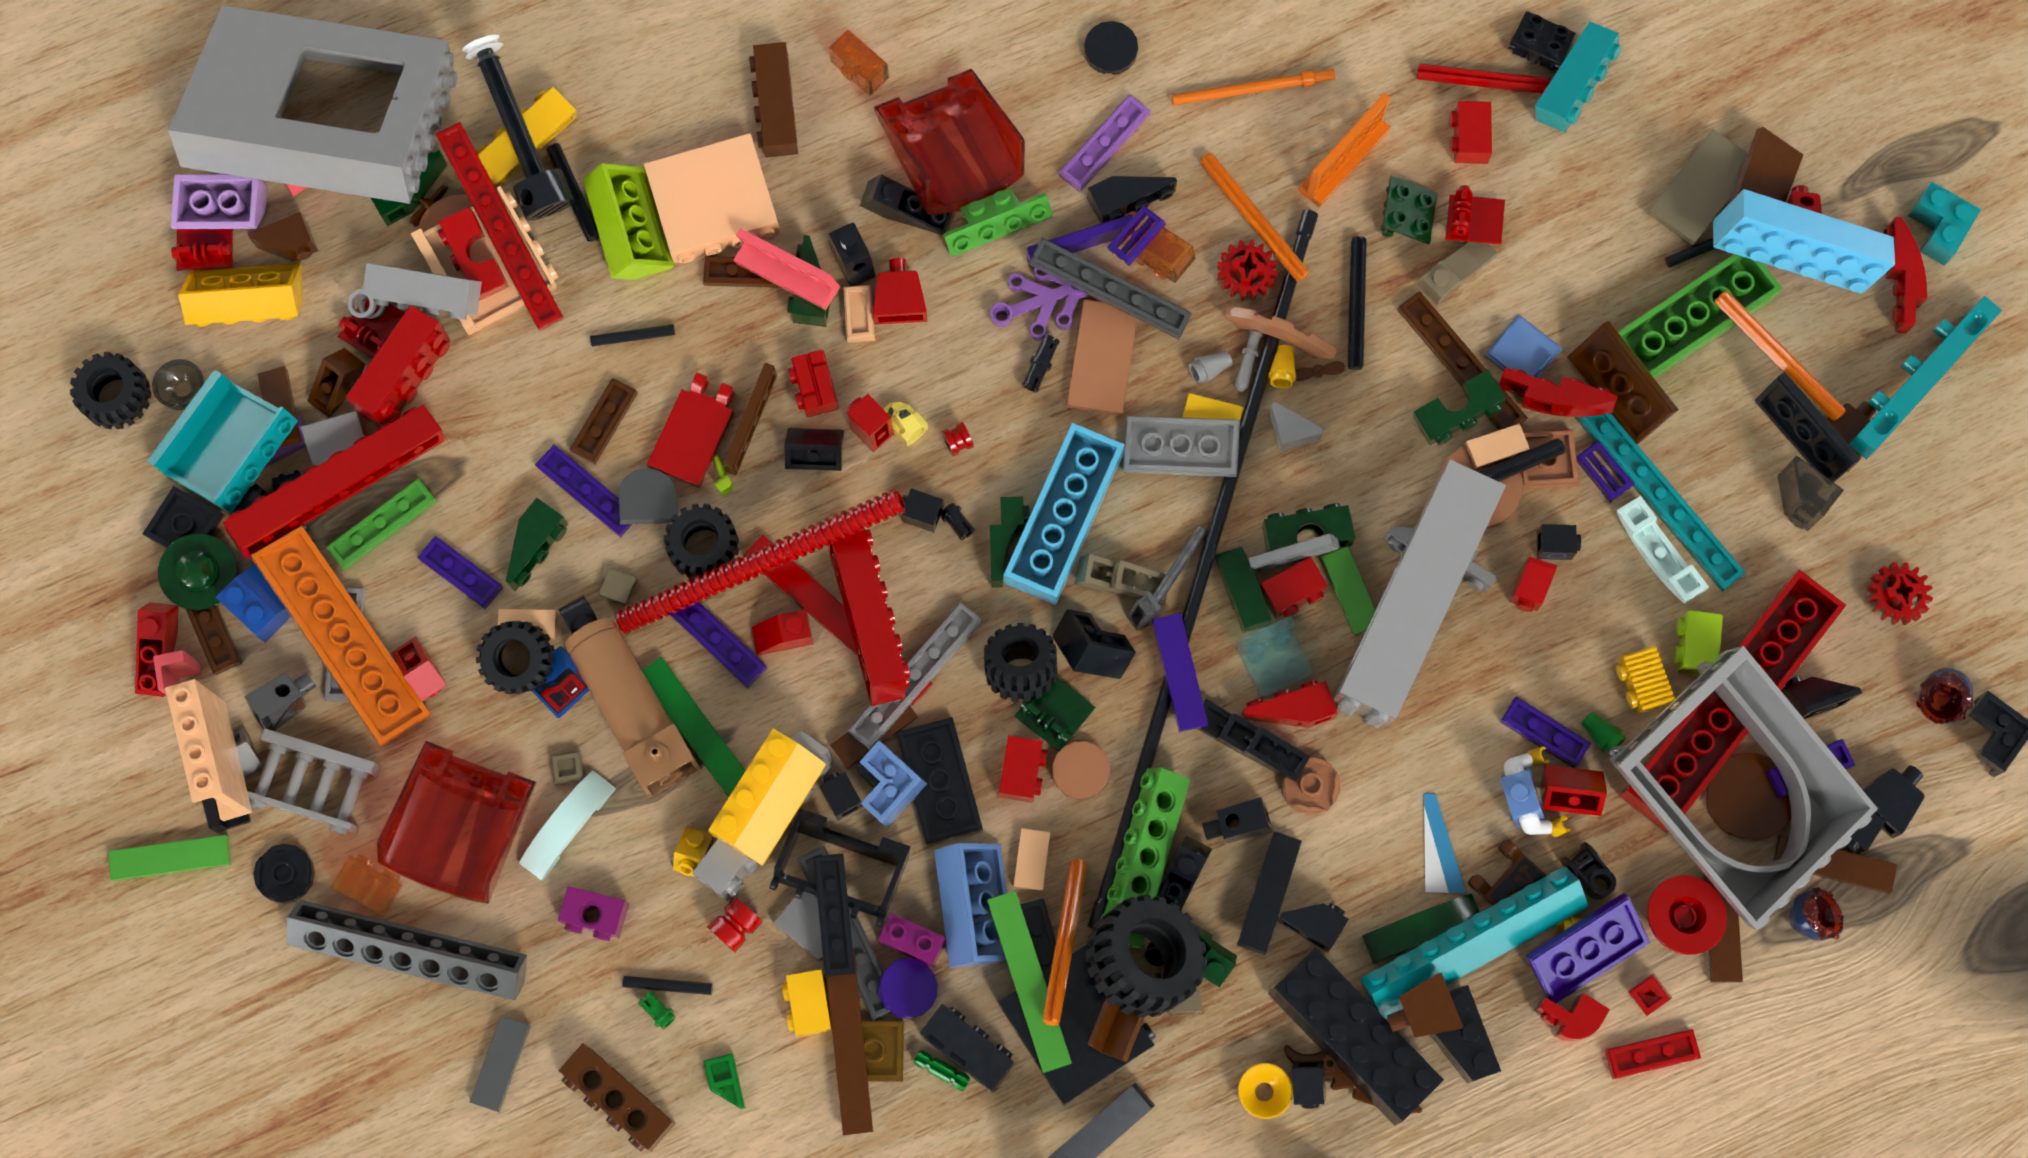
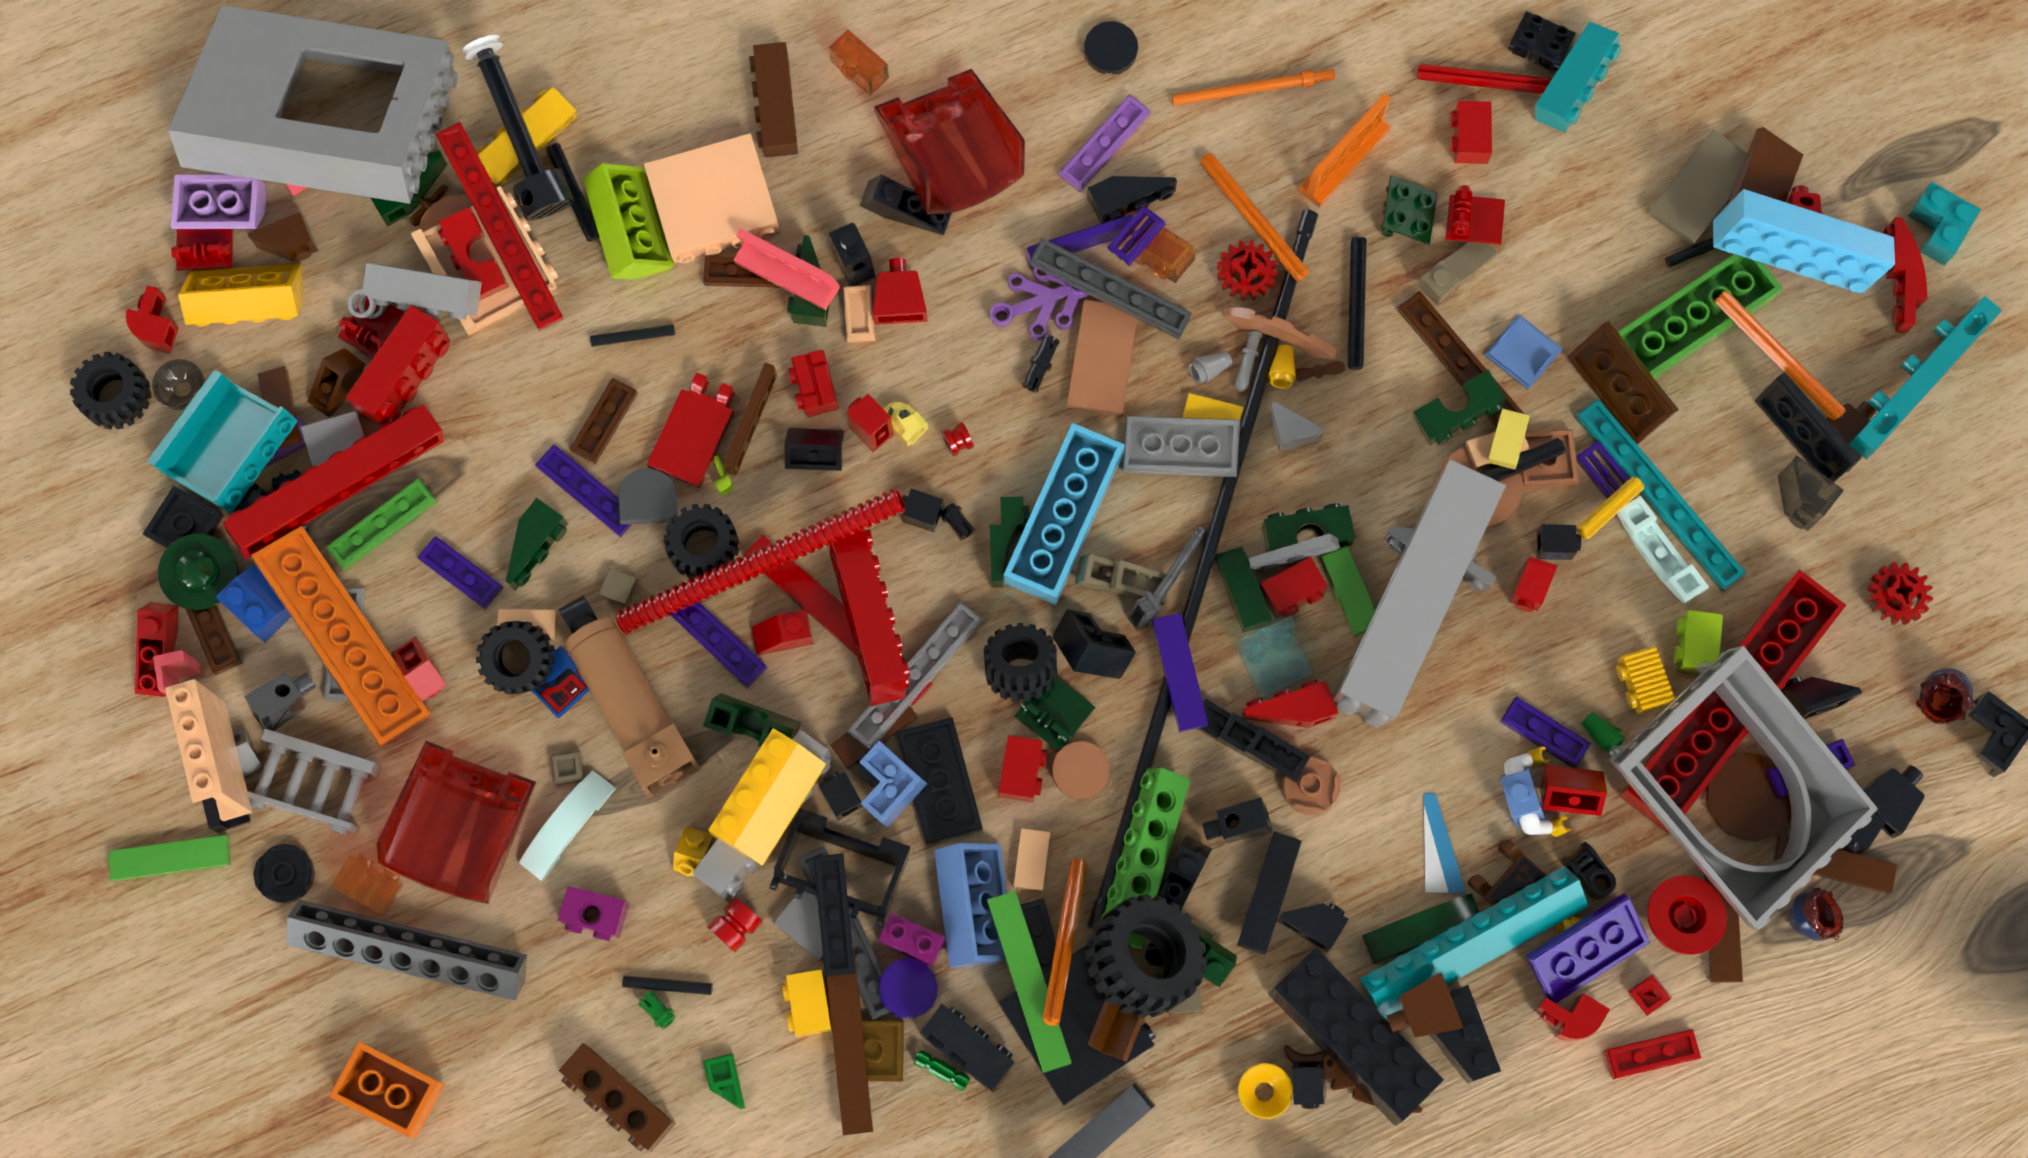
dark grey tile [470,1016,531,1112] -> none
green tile [642,657,745,797] -> none
bright green bracket [944,188,1052,257] -> none
red slope [1500,367,1618,417] -> none
none -> red brick [126,286,179,354]
none -> orange brick [329,1041,446,1139]
none -> dark green arch [703,693,801,747]
none -> light yellow tile [1487,409,1530,470]
none -> yellow axle [1577,477,1644,539]

